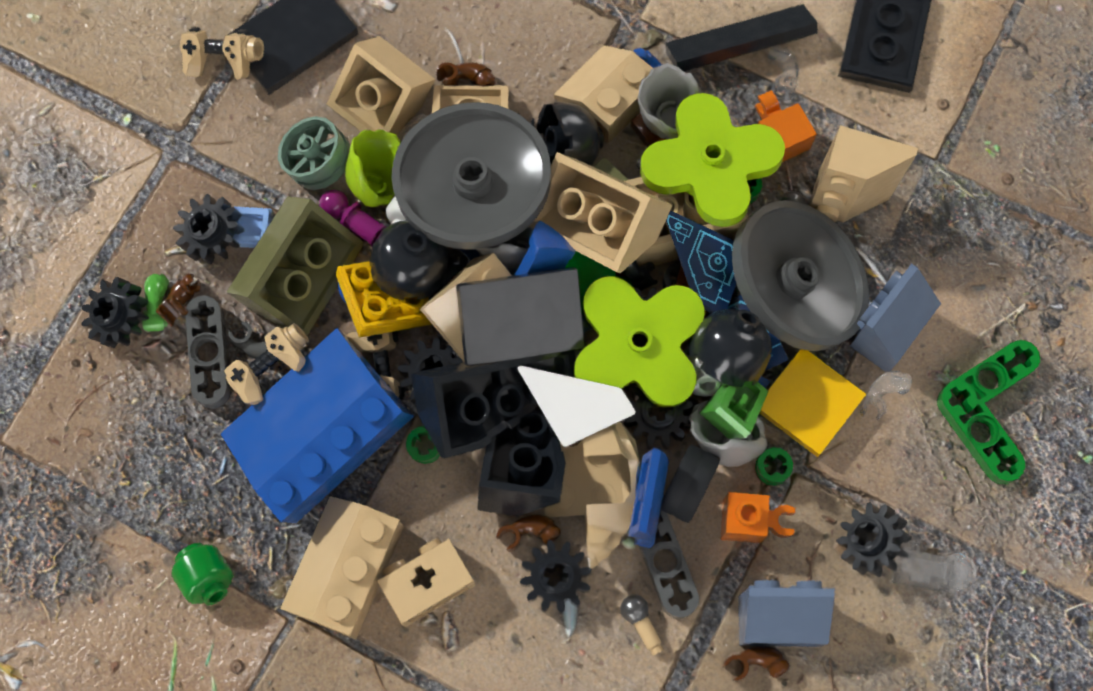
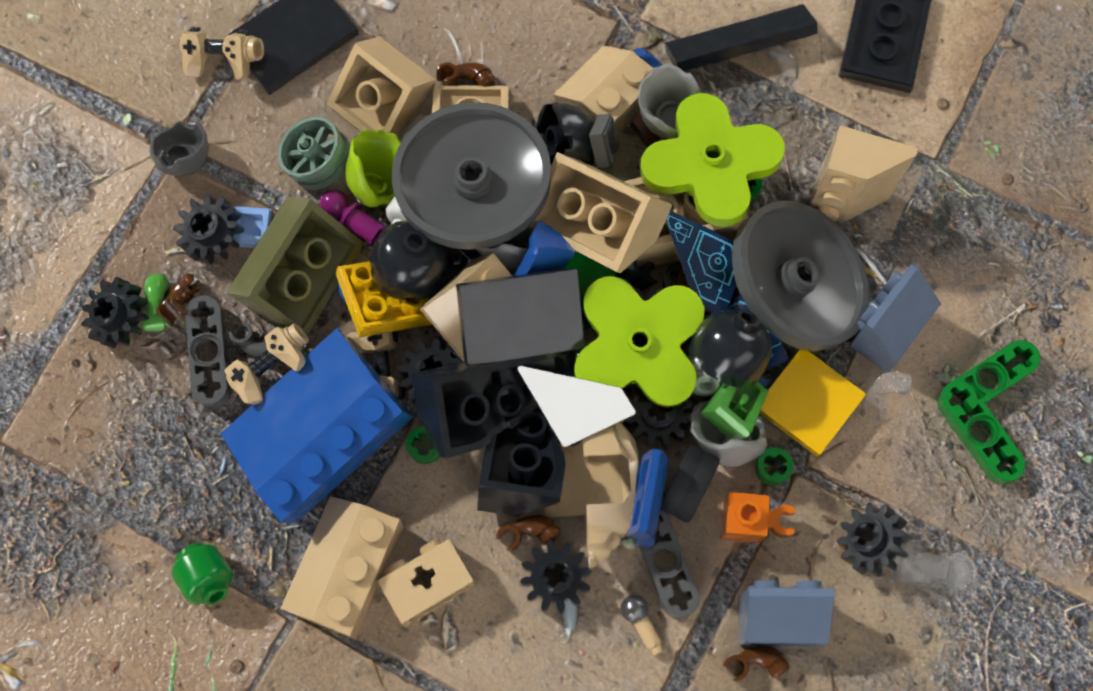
orange brick [755,90,817,162] -> none
none -> dark grey hair [149,121,209,176]
none -> dark grey tile [589,114,620,168]

